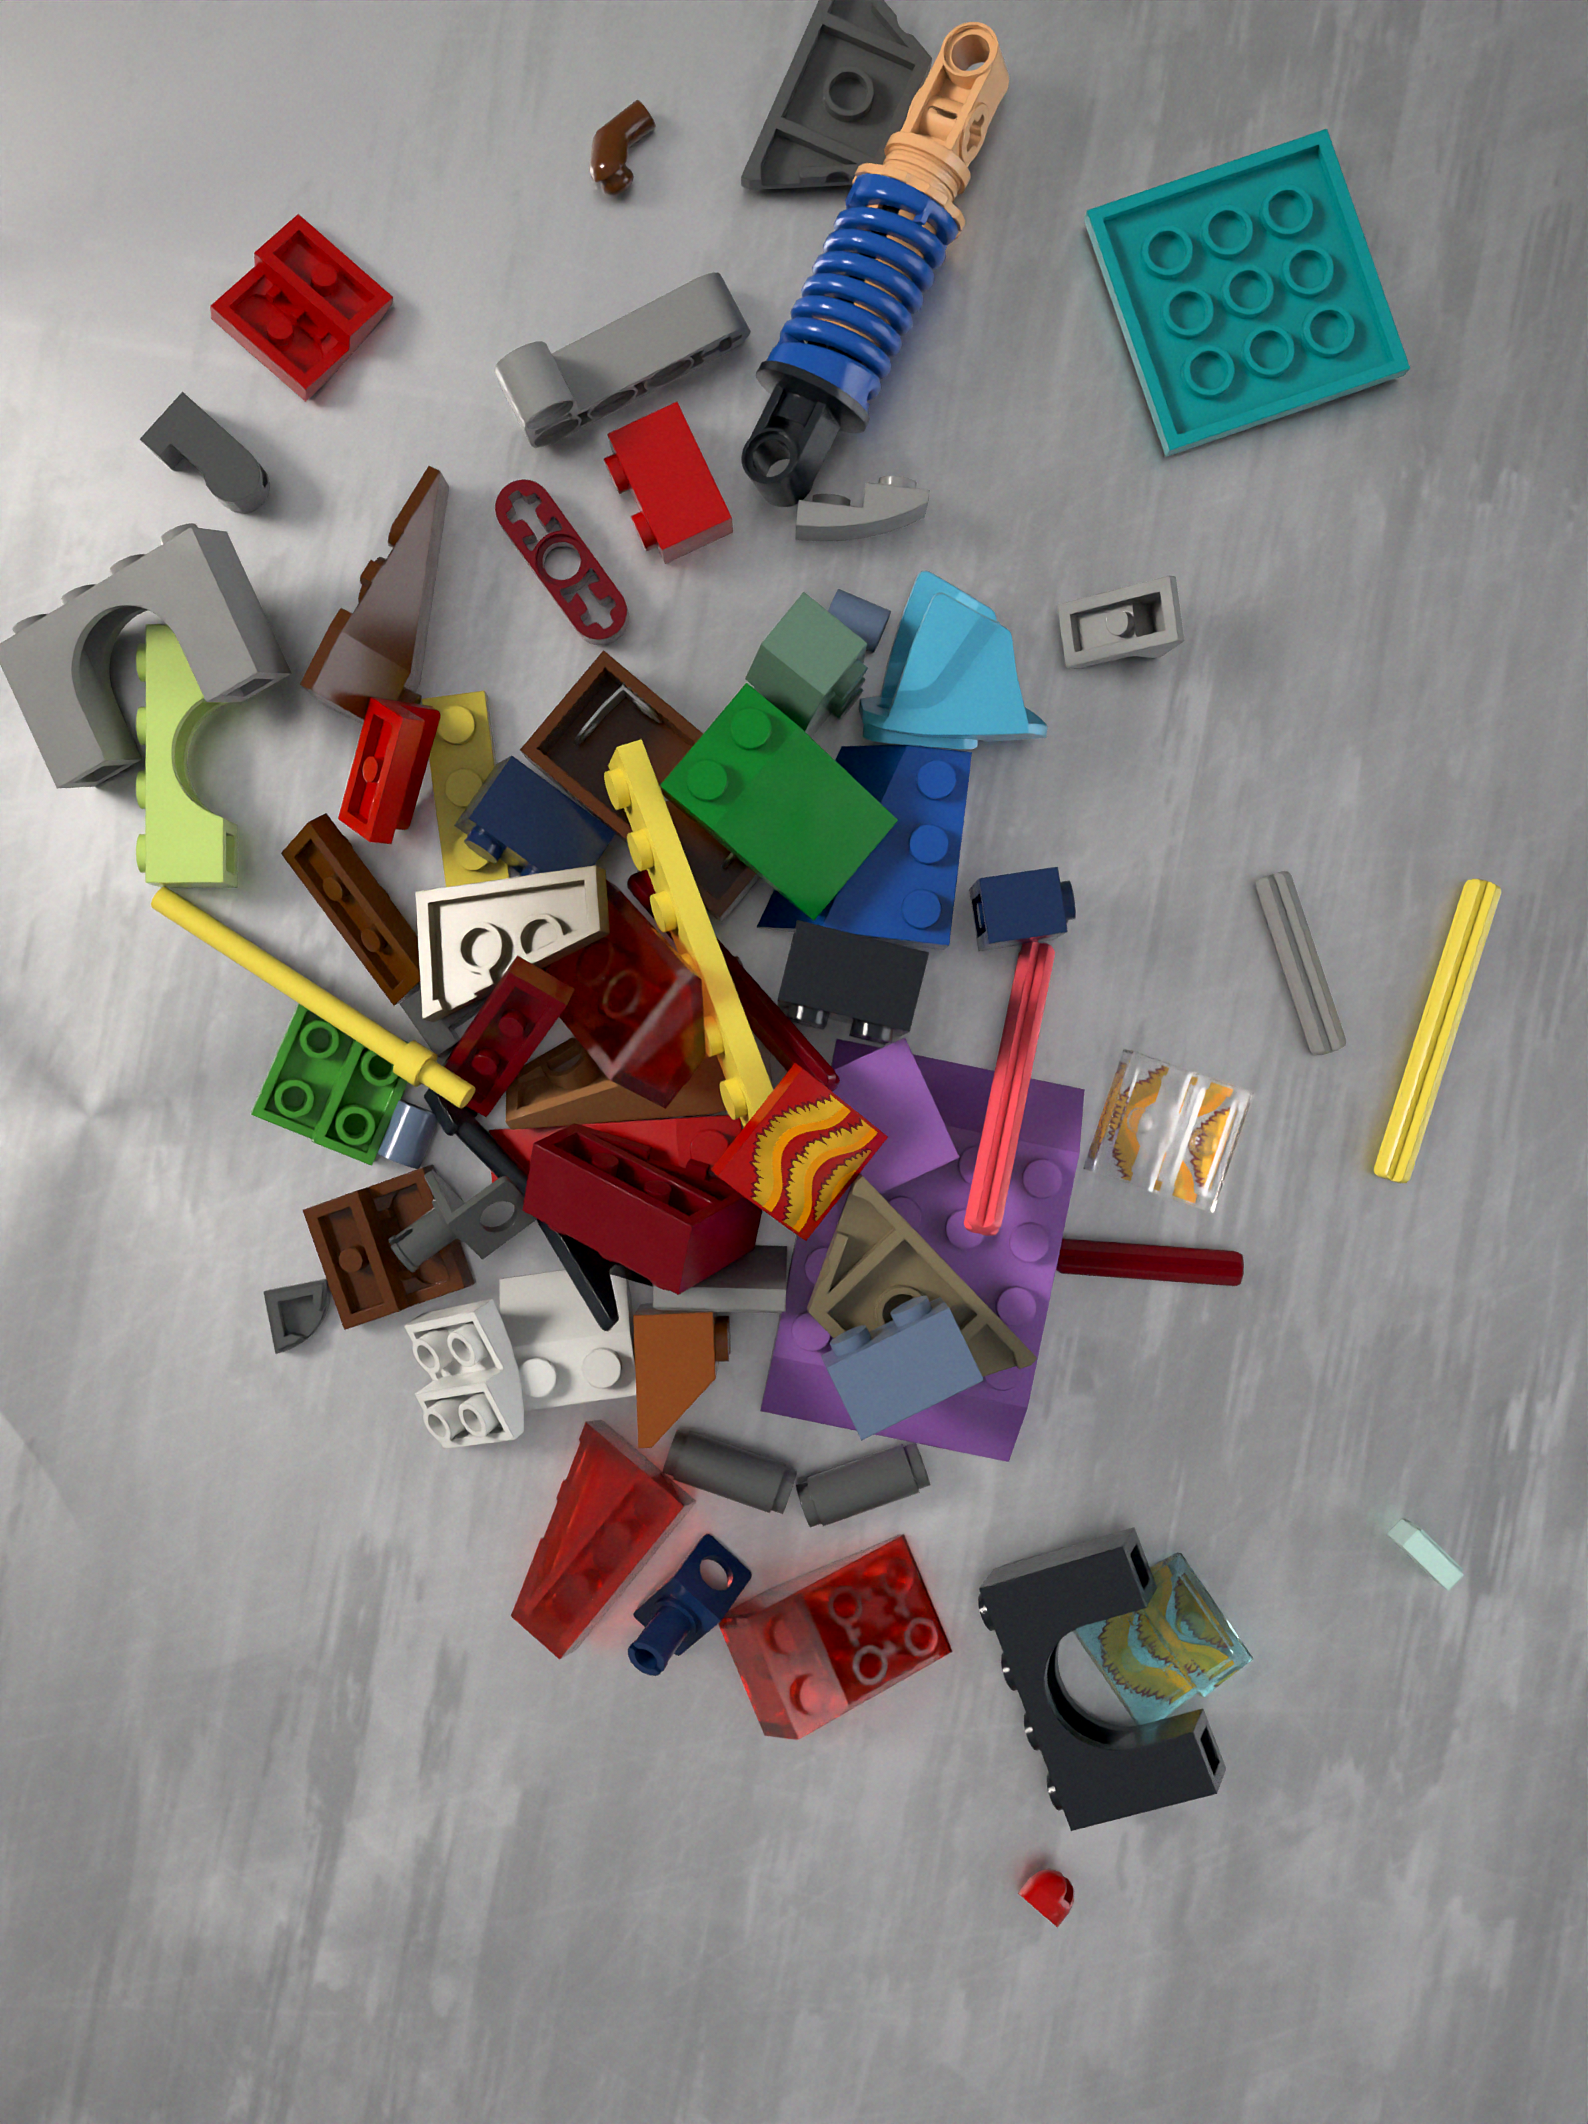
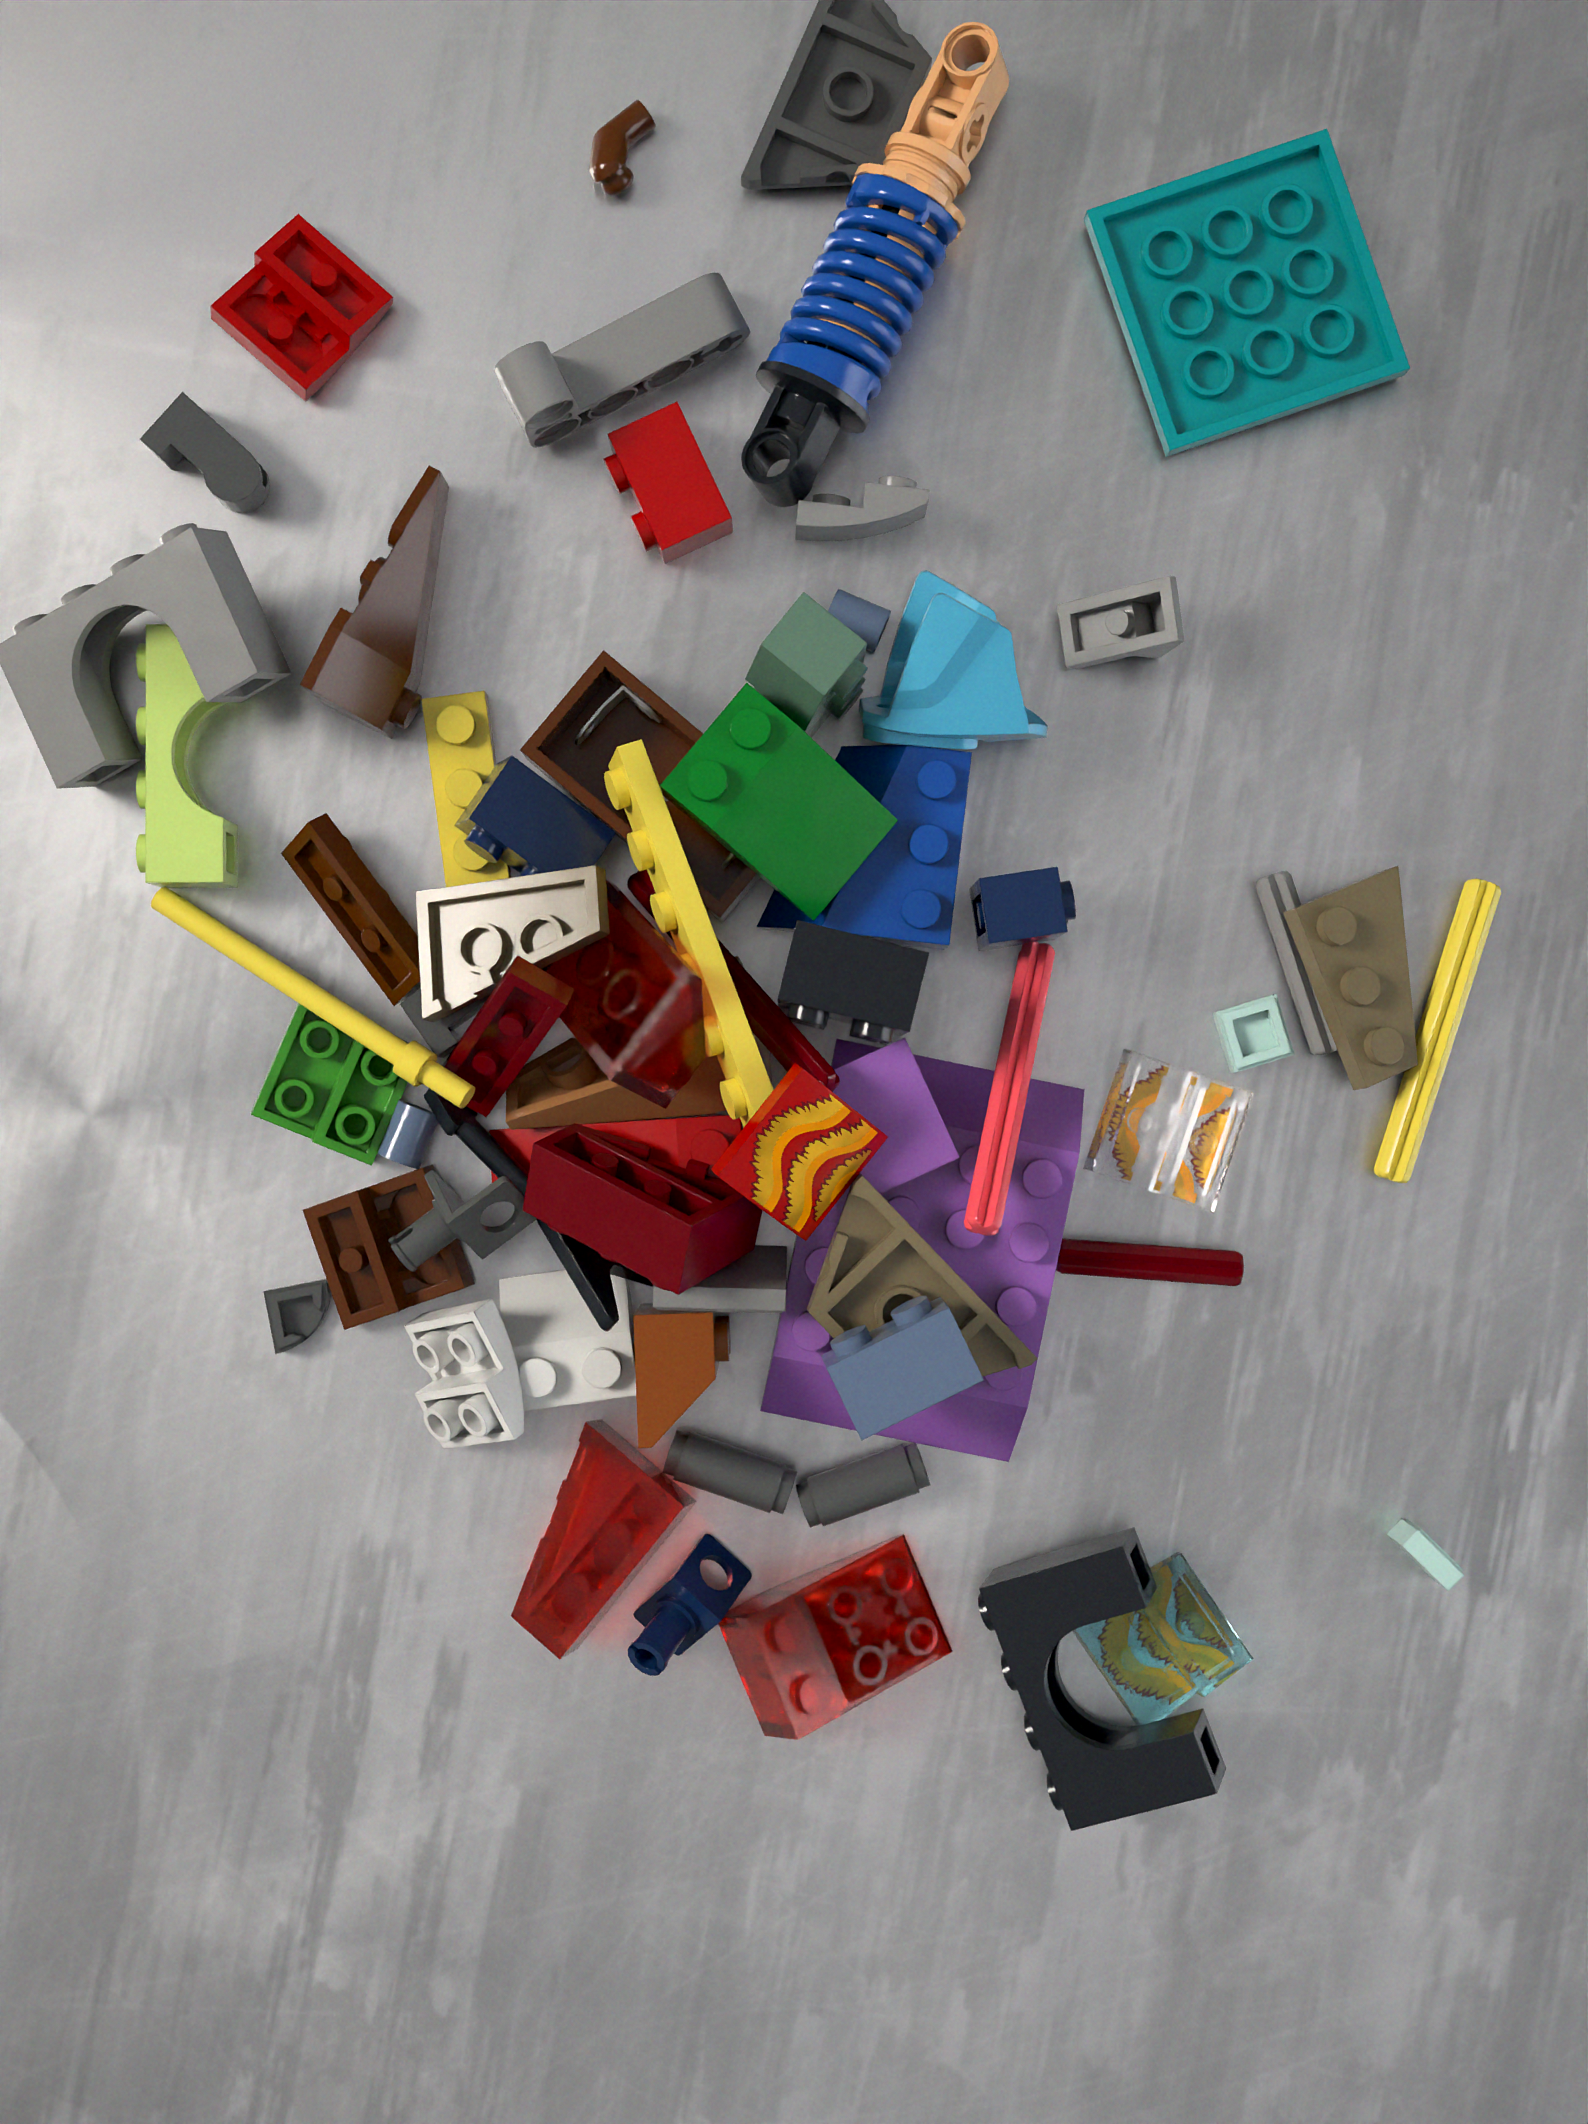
red panel [338,697,441,844] -> none
dark red beam [495,479,629,645] -> none
red hinge [1018,1868,1074,1928] -> none
none -> light aqua tile [1212,994,1295,1073]
none -> dark tan wing [1283,866,1418,1090]

